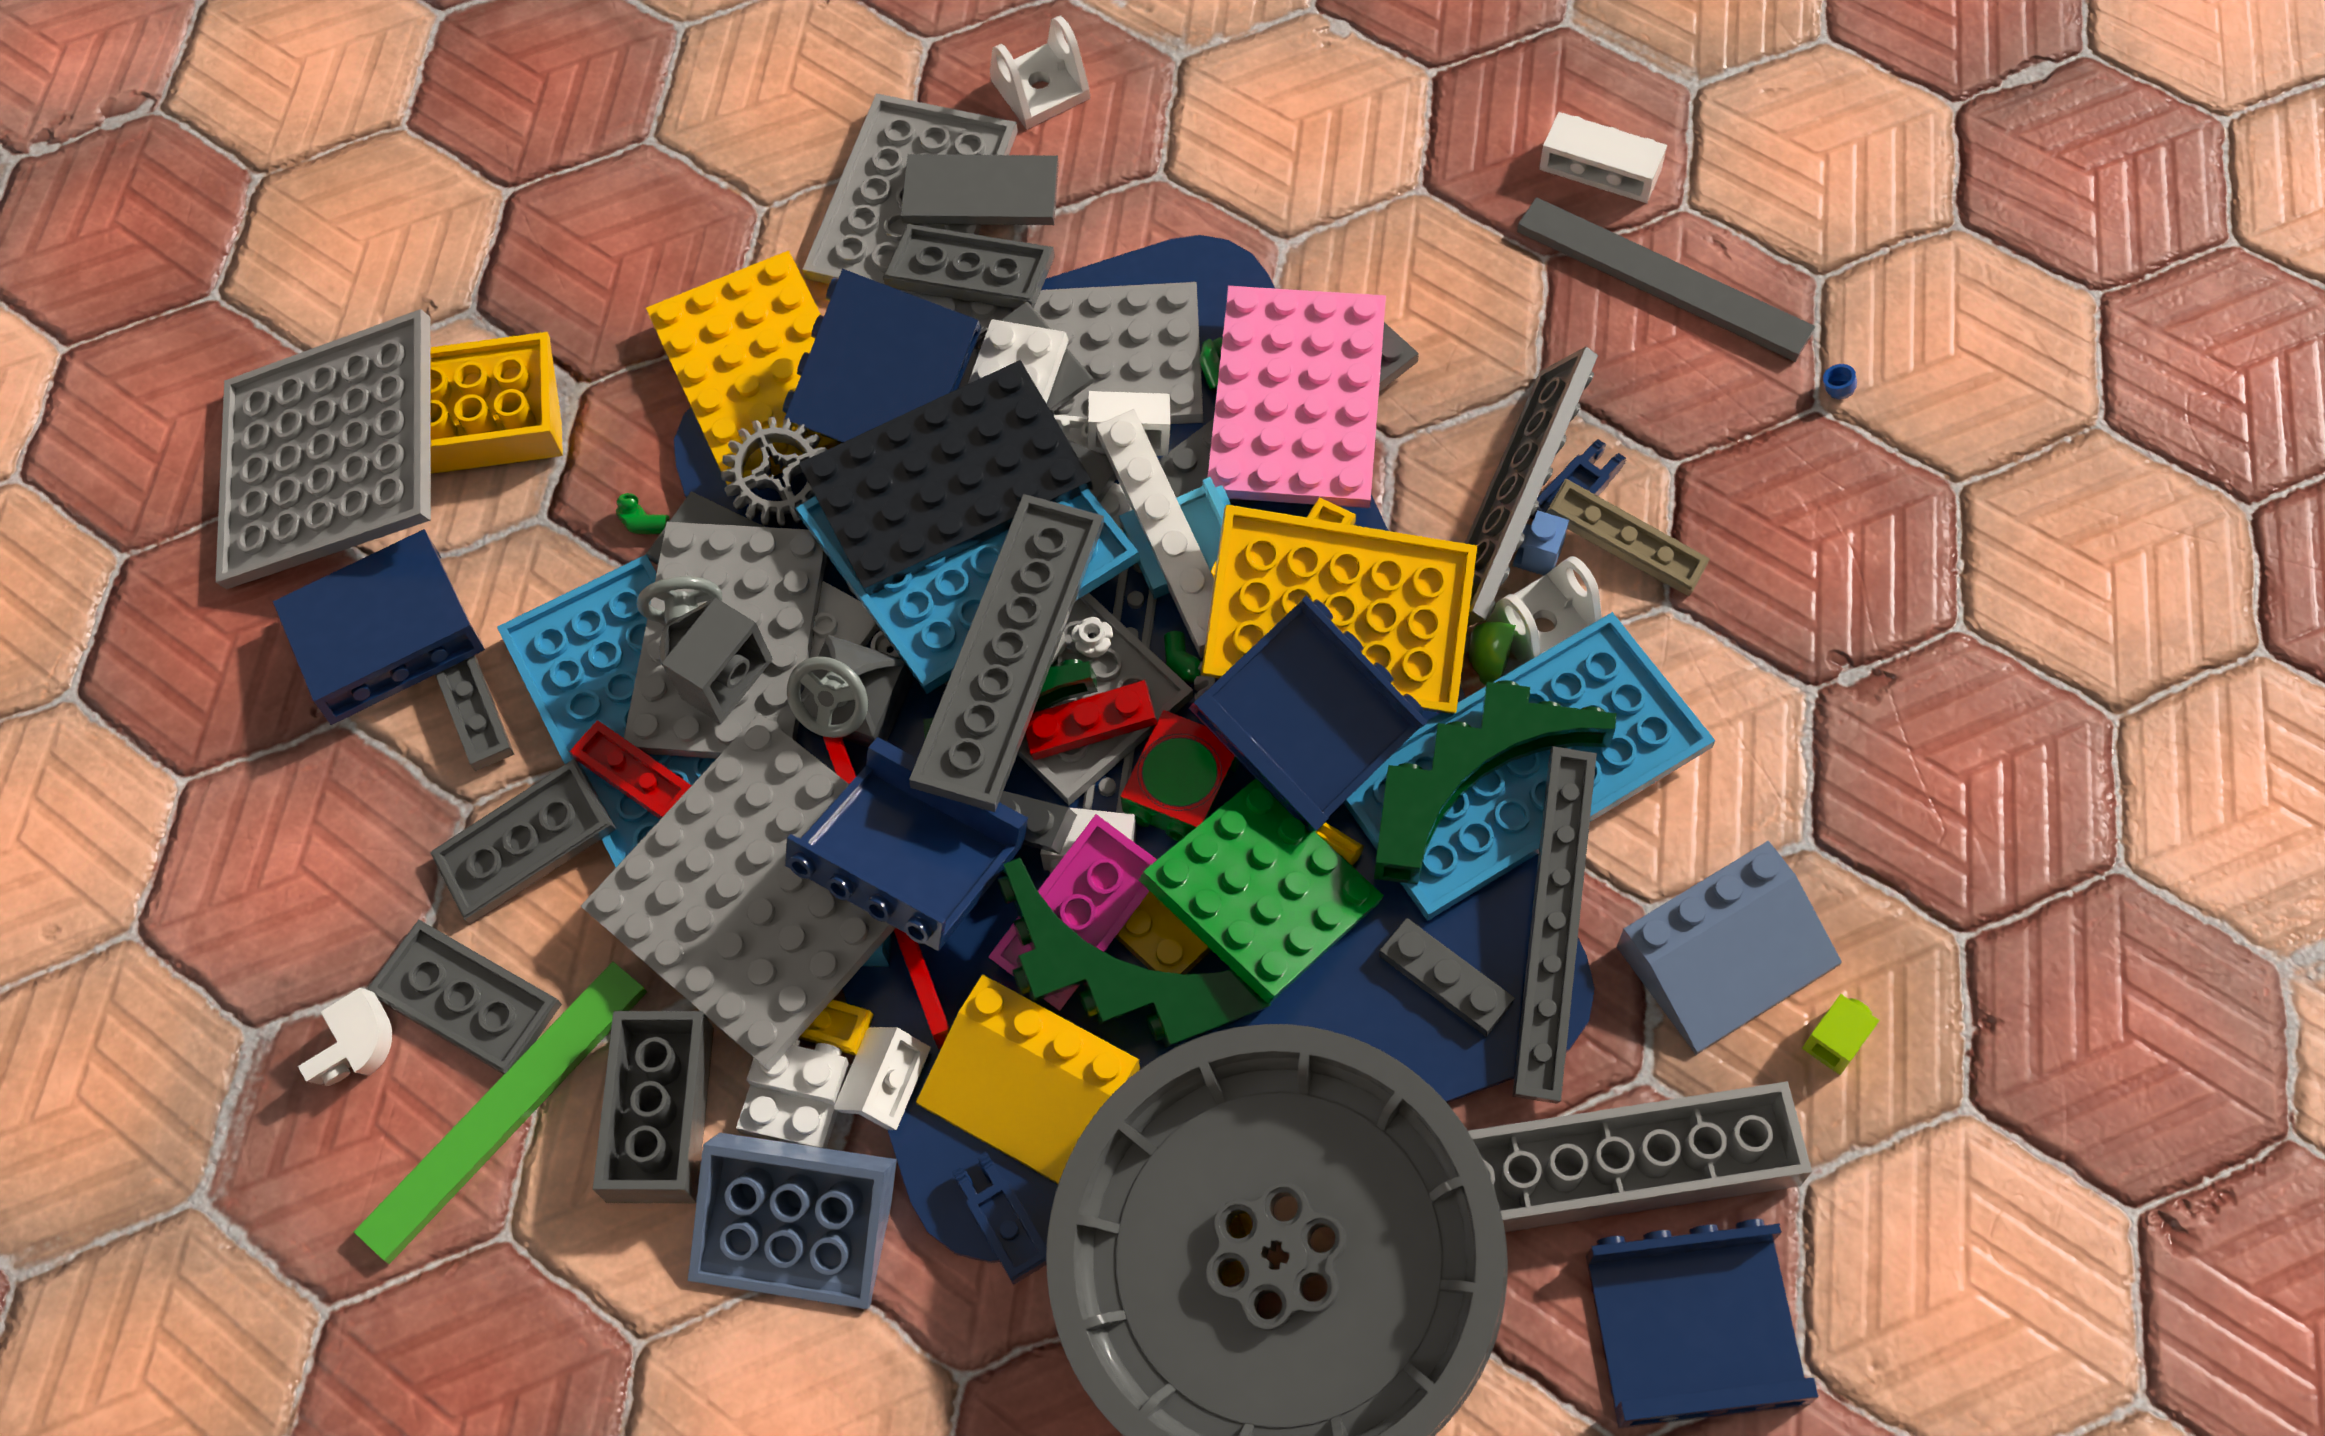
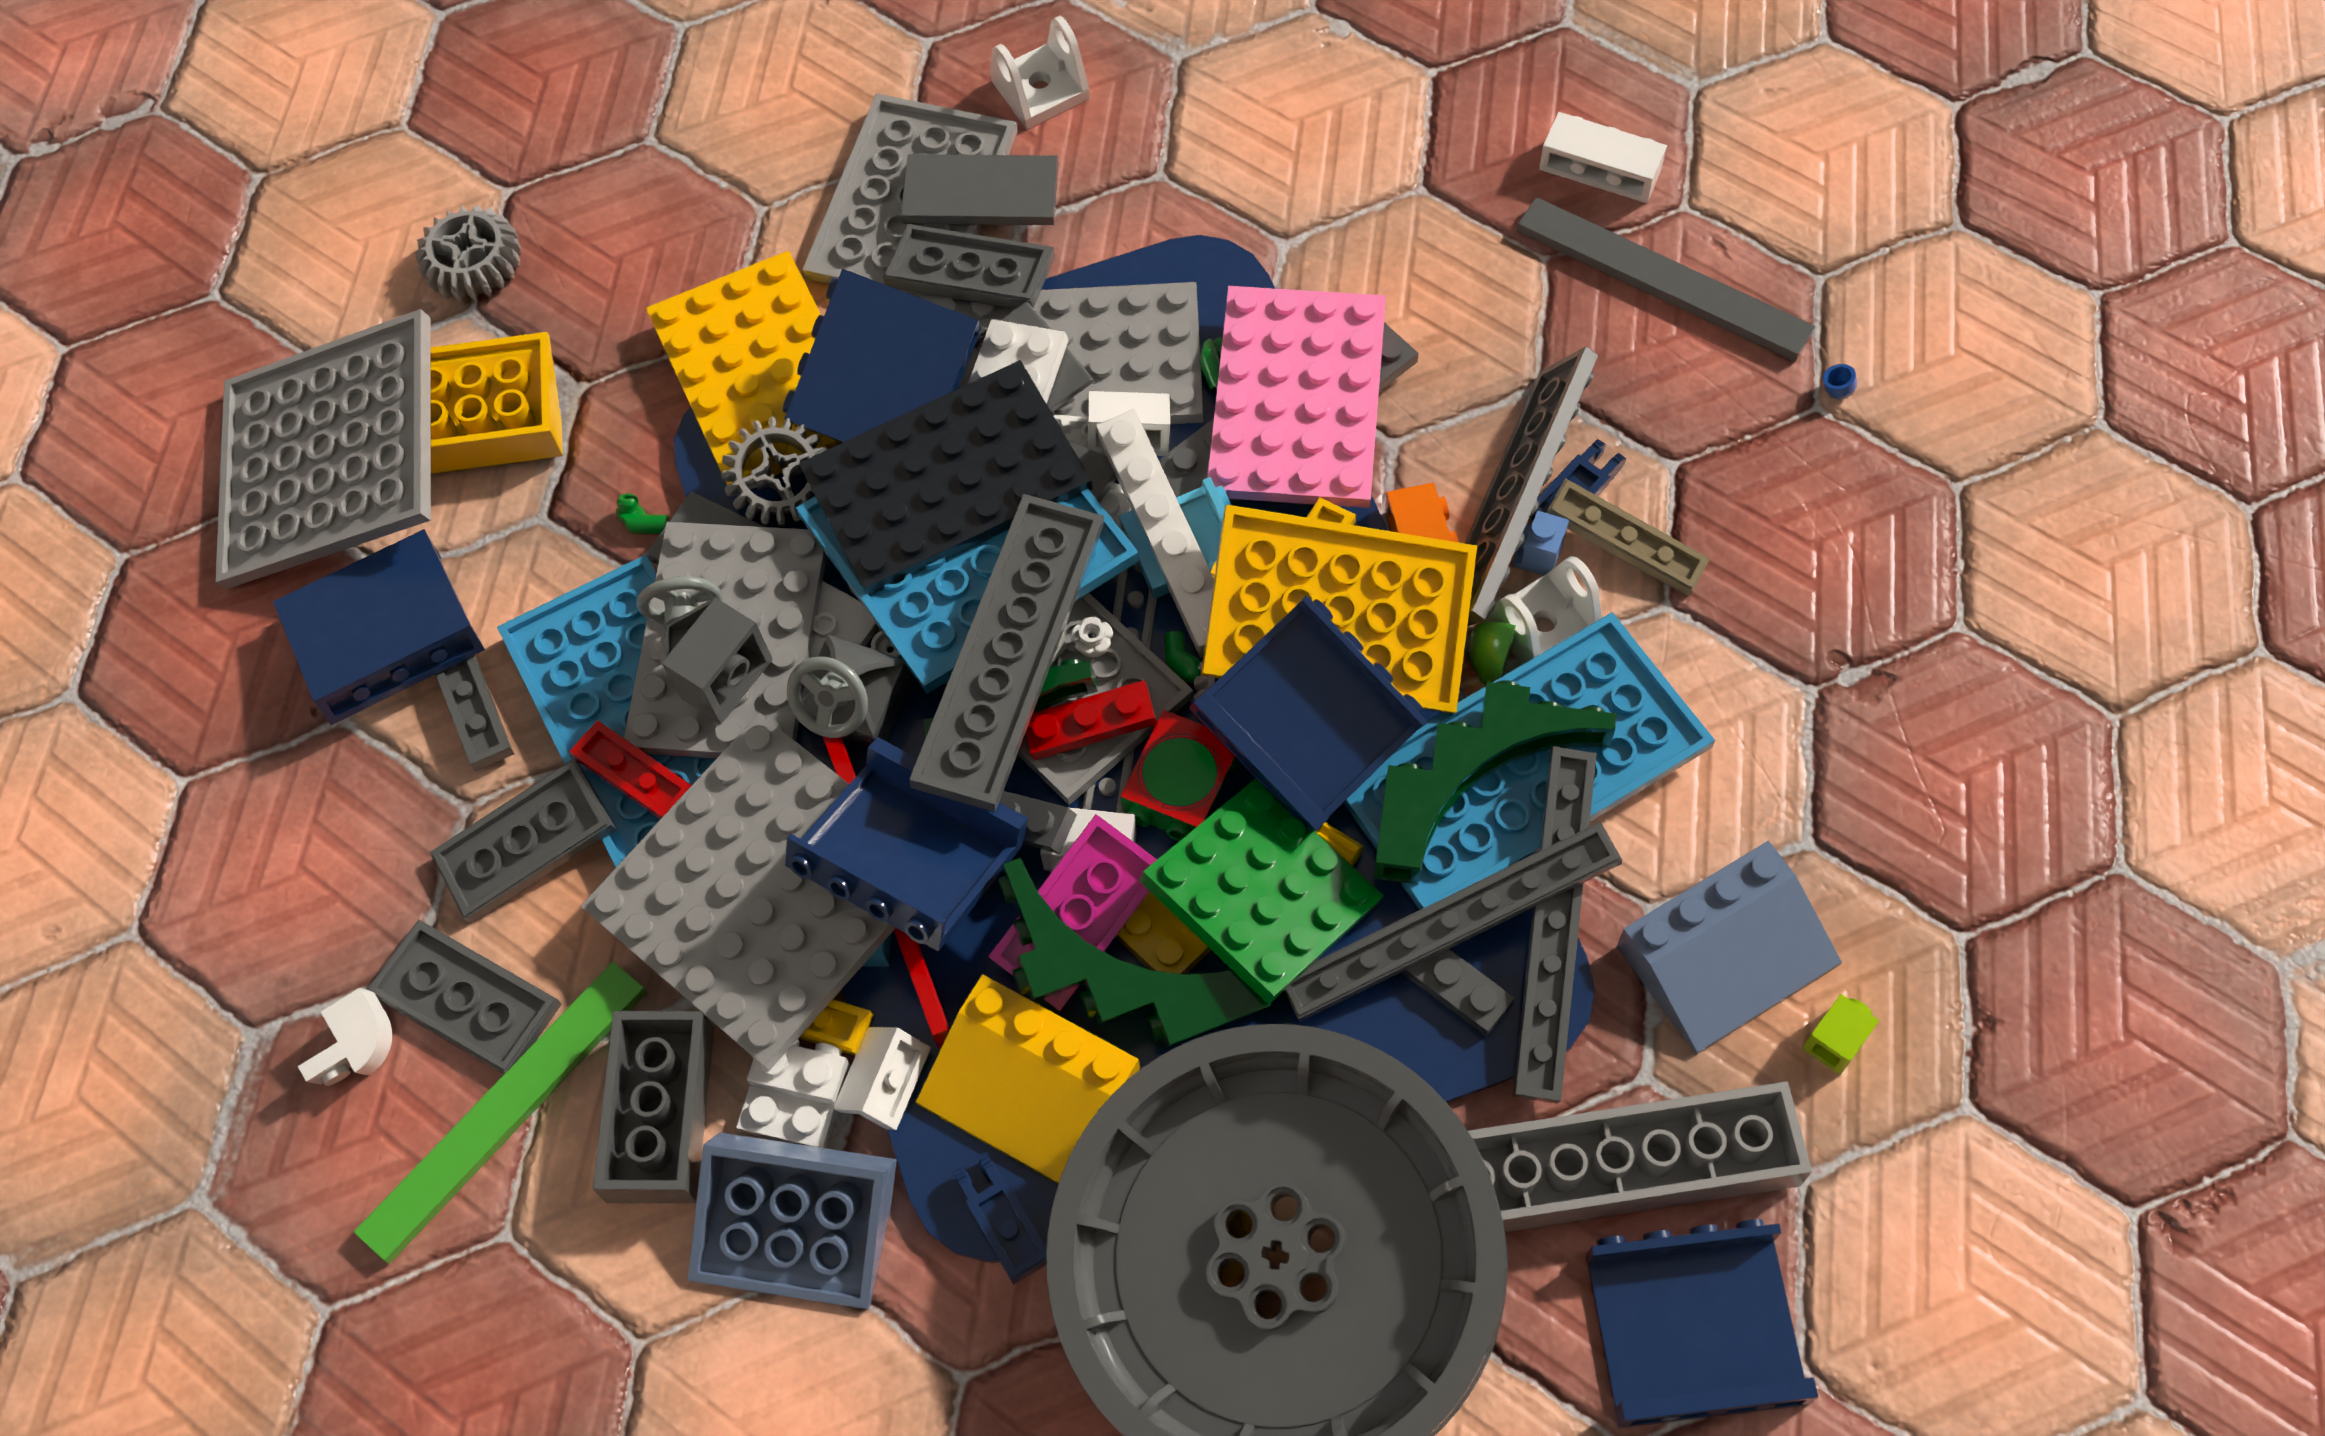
none -> light grey gear [415,205,522,303]
none -> dark grey tile [1284,821,1622,1022]
none -> orange brick [1385,482,1459,542]

